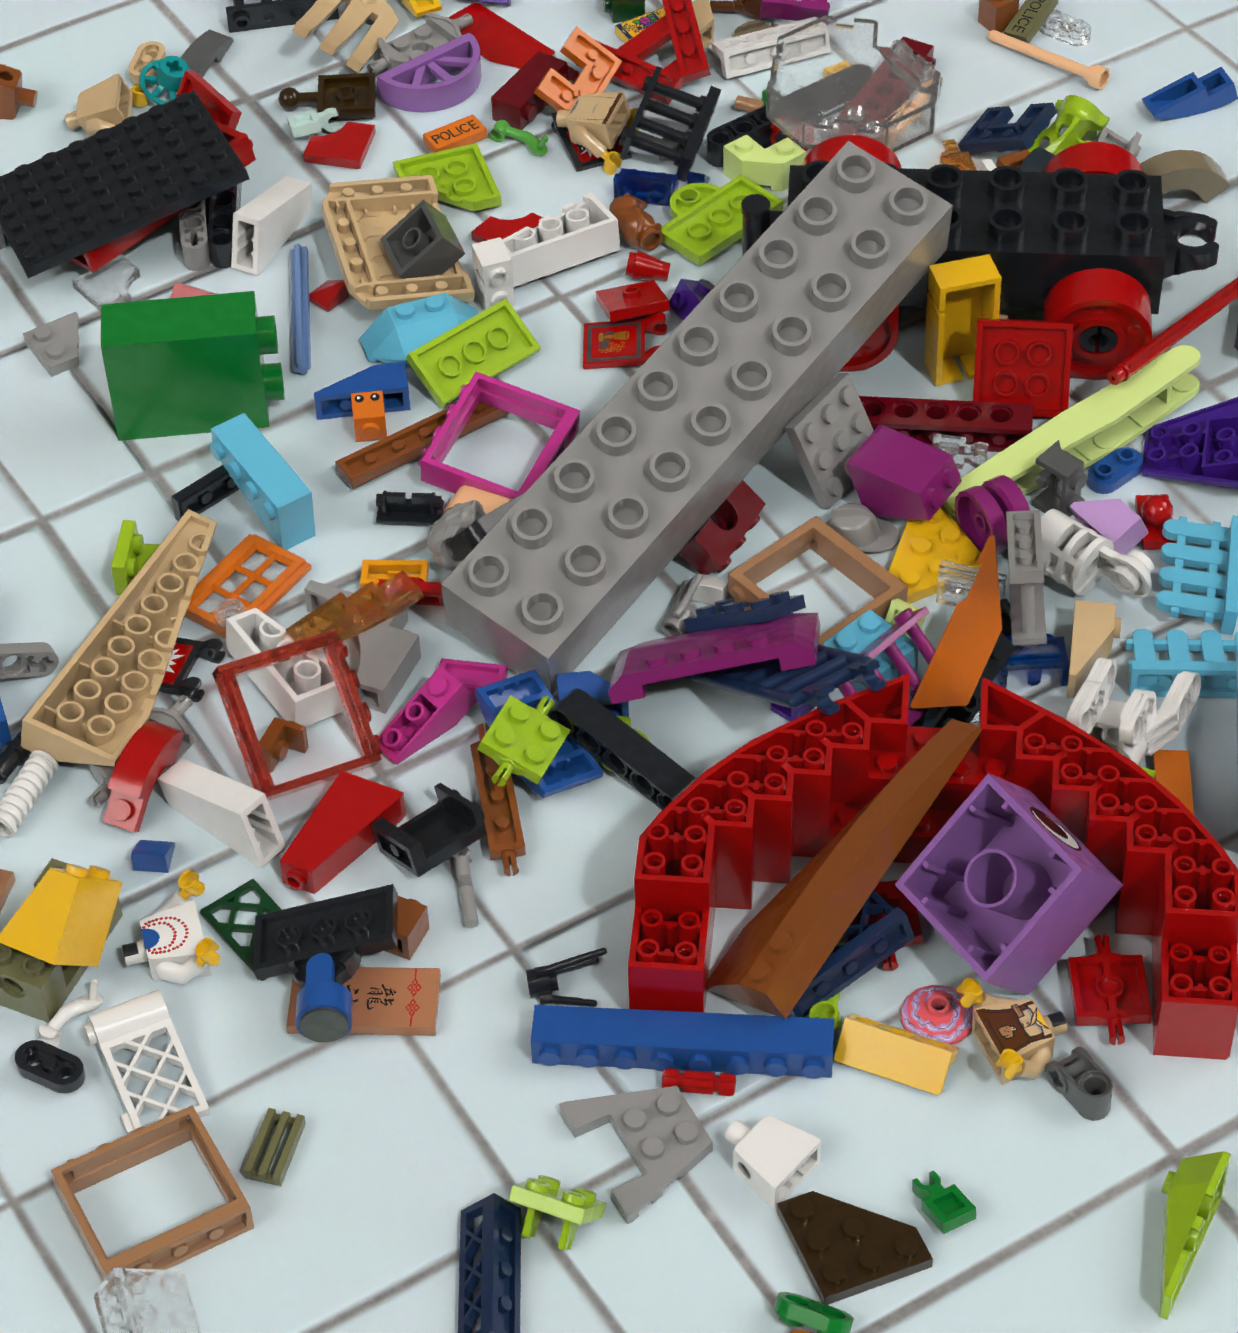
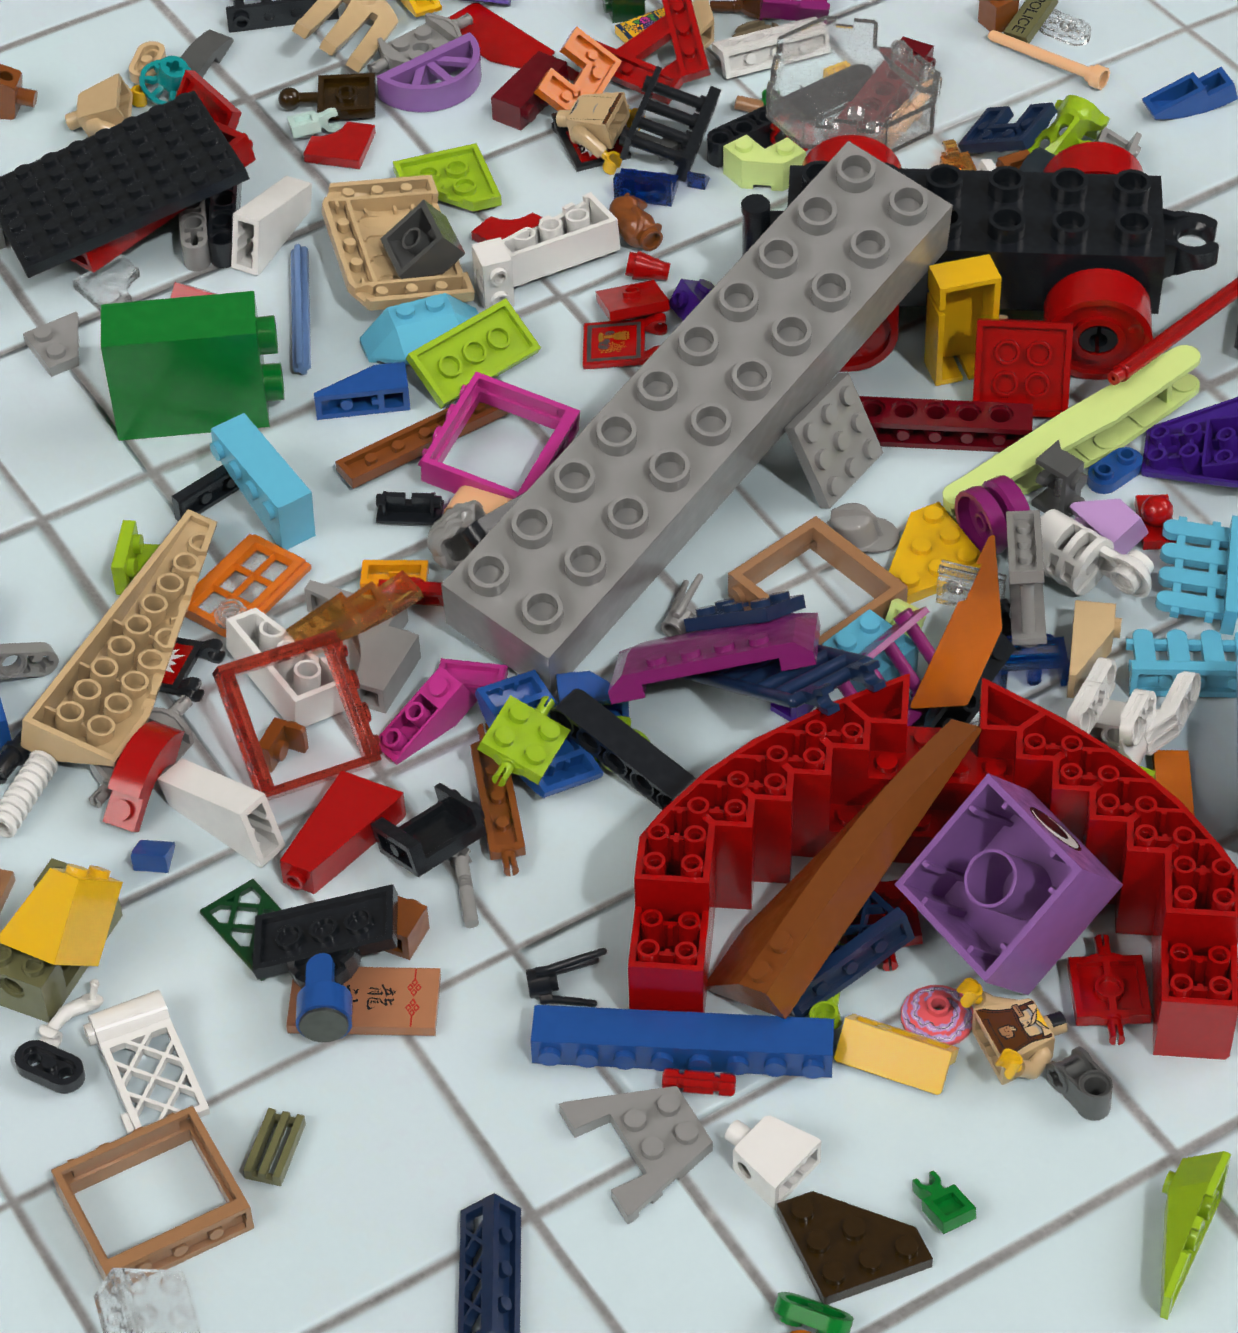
white torso [122,870,220,985] -> none
red slope [309,280,349,312] -> none
orange brick [351,390,387,442] -> none
orange tile [423,115,488,152] -> none
bright green piece [490,120,548,156] -> none
lime plate [508,1175,607,1251] -> none
lime plate [661,175,783,266] -> none
dark red arch [679,480,766,575] -> none
white slope [691,574,728,605] -> none
magenta slope [845,425,962,520] -> none
clear plate [932,434,989,469] -> none
dark tan arch [1140,150,1230,203] -> none

